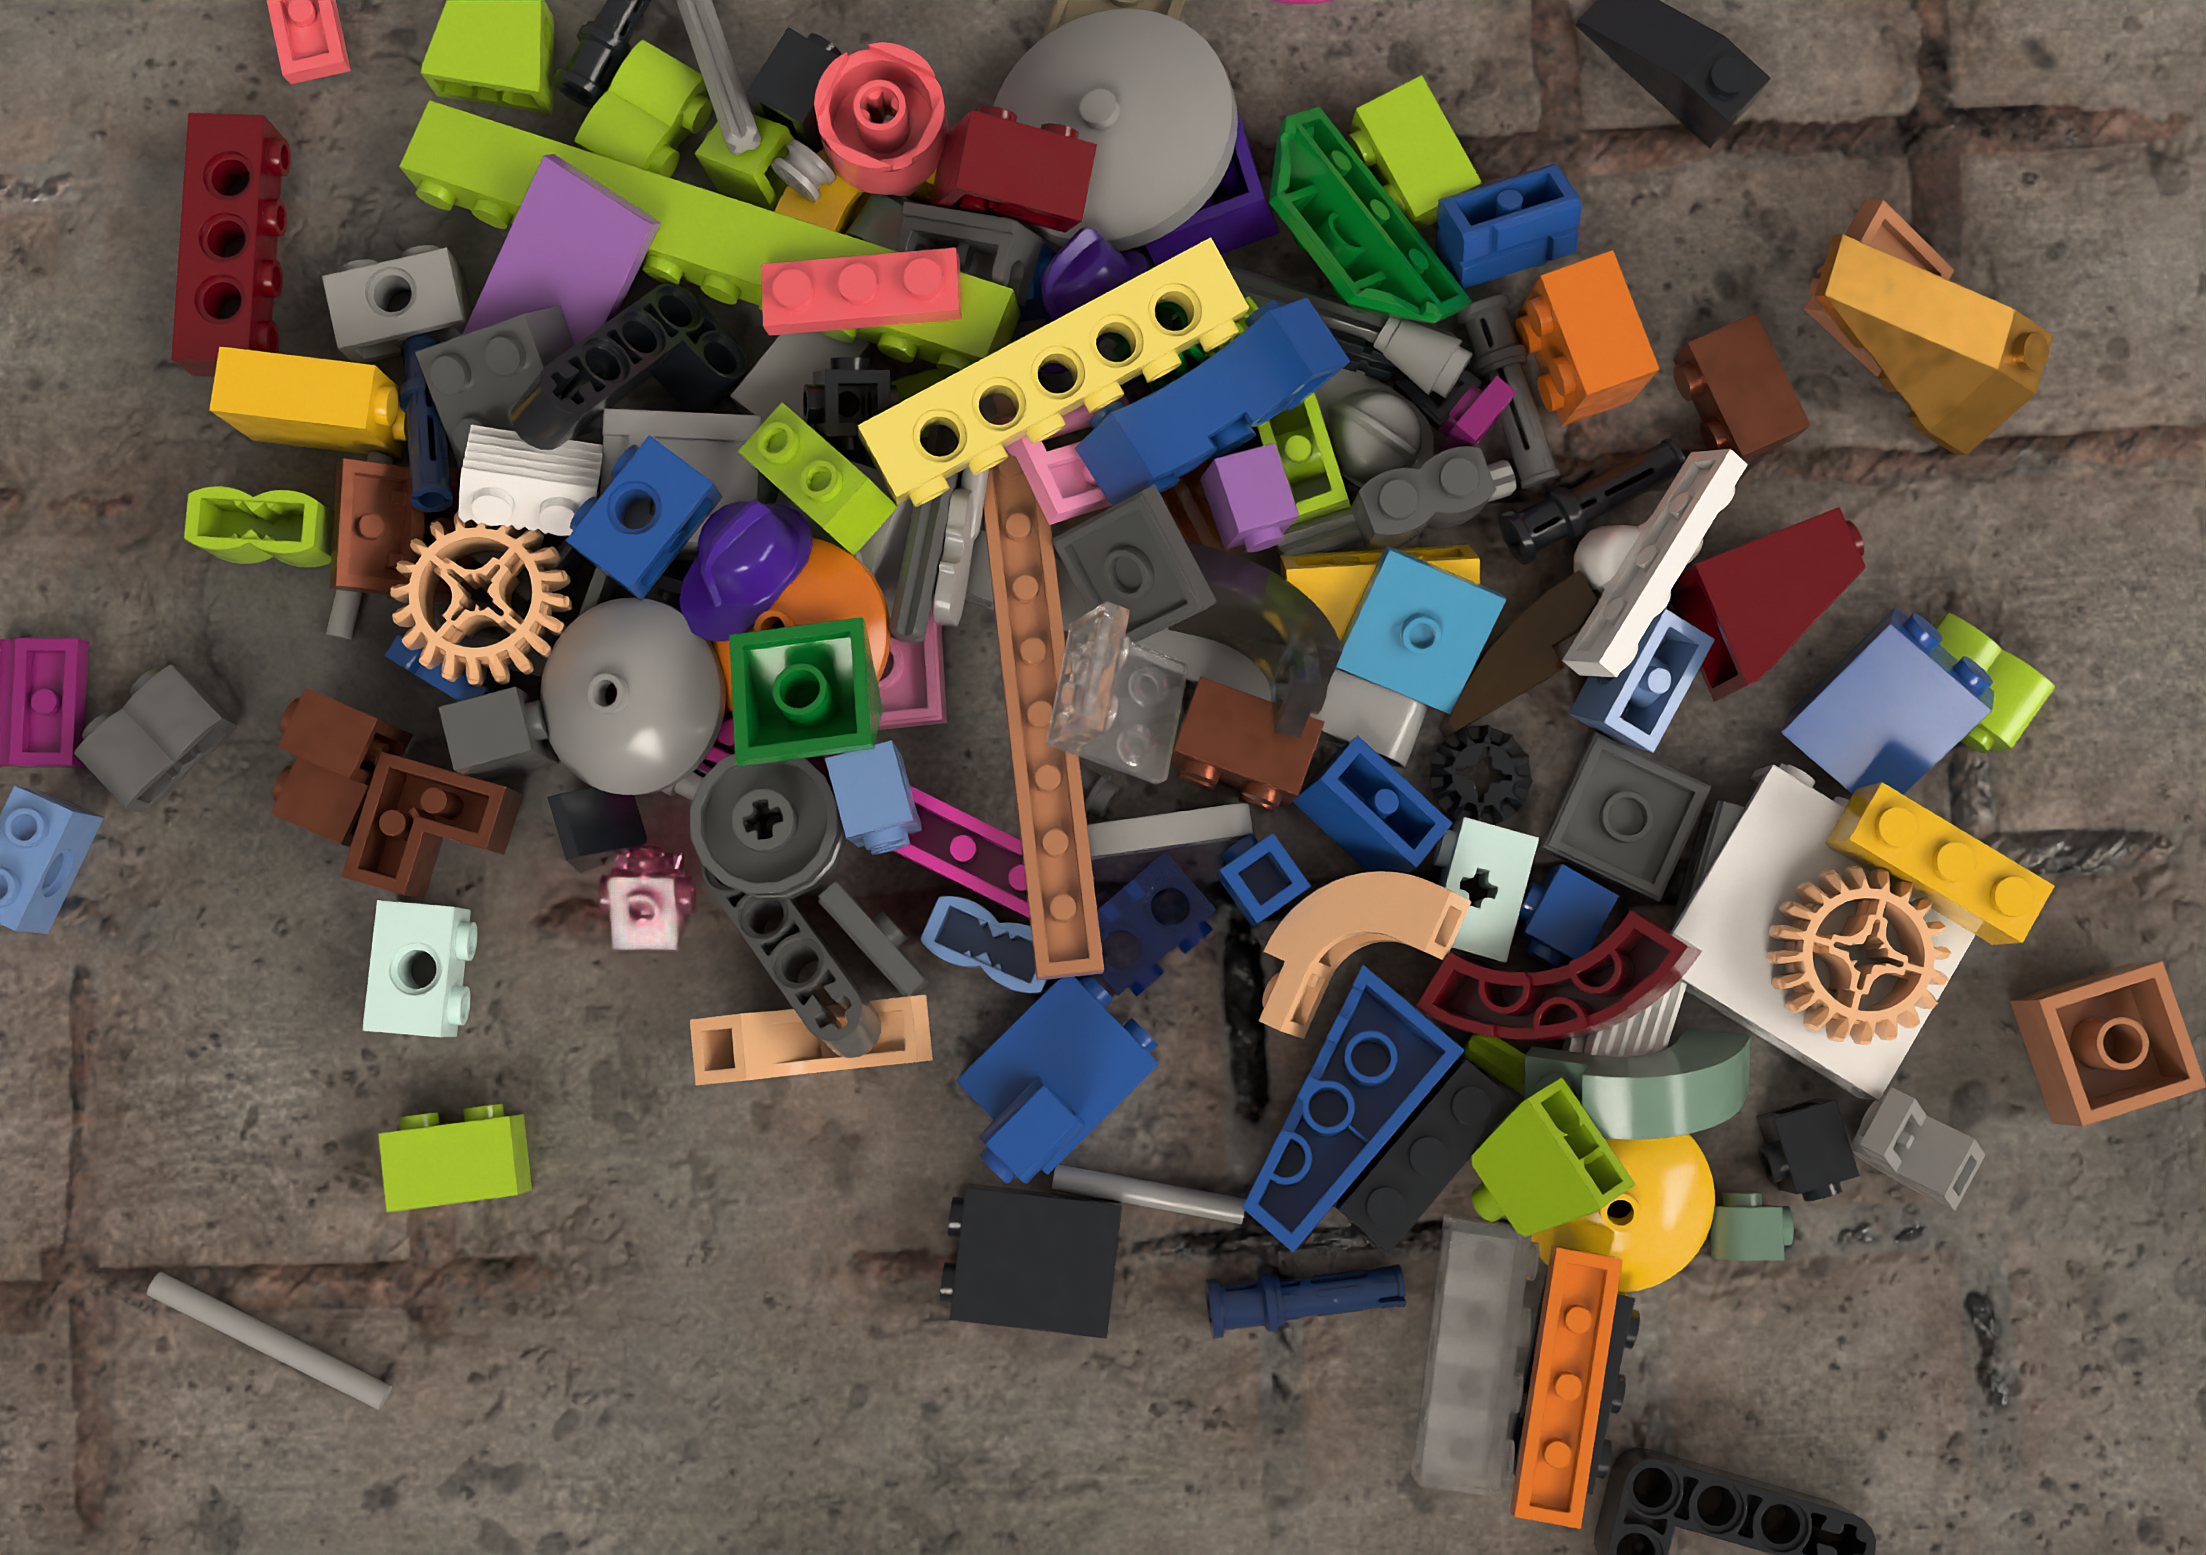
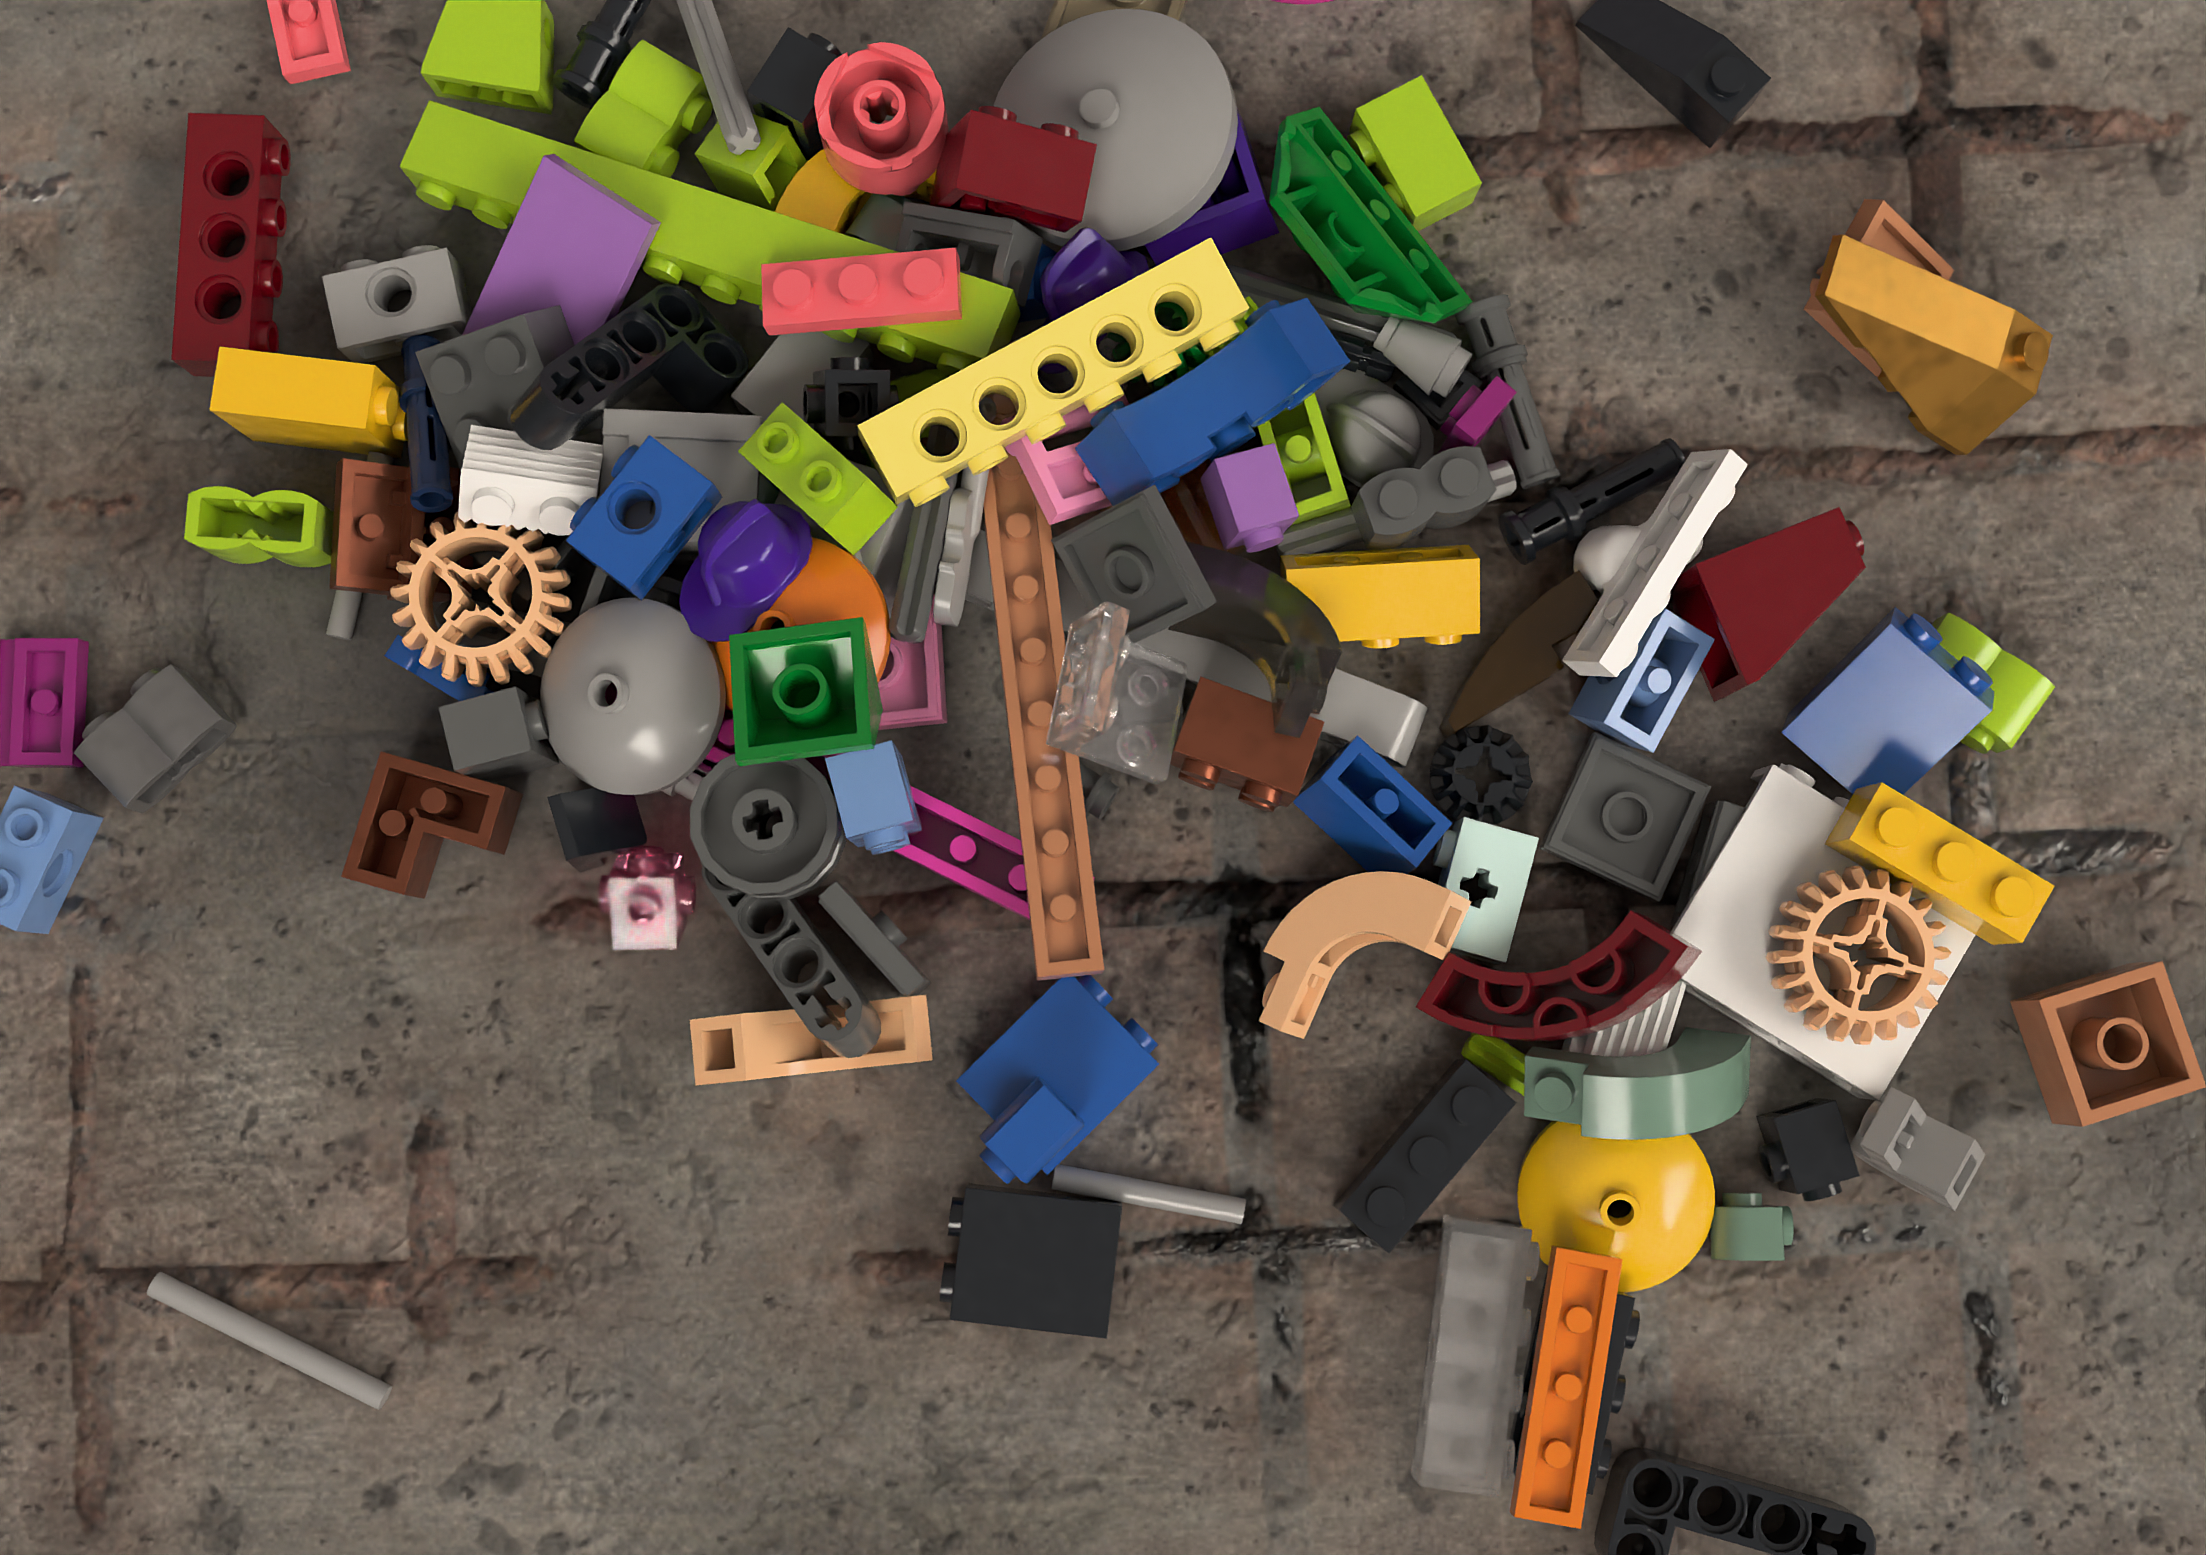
copper brick [270,687,413,847] -> none
light aqua brick [362,900,477,1037] -> none
lime brick [378,1104,532,1213] -> none
light grey bush [771,139,836,203] -> none
medium blue brick [920,896,1047,994] -> none
light grey beam [1087,803,1253,860] -> none
clear blue brick [1097,851,1216,997] -> none
dark blue pin [1205,1264,1406,1339] -> none
blue brick [1216,833,1311,927] -> none
blue wedge [1242,965,1464,1253] -> none
dark azure plate [1332,545,1507,714] -> none
blue brick [1436,164,1582,289] -> none
lime torso [1471,1077,1636,1237] -> none
blue brick [1514,864,1619,969] -> none
orange brick [1515,250,1660,426] -> none
copper brick [1673,313,1811,462] -> none

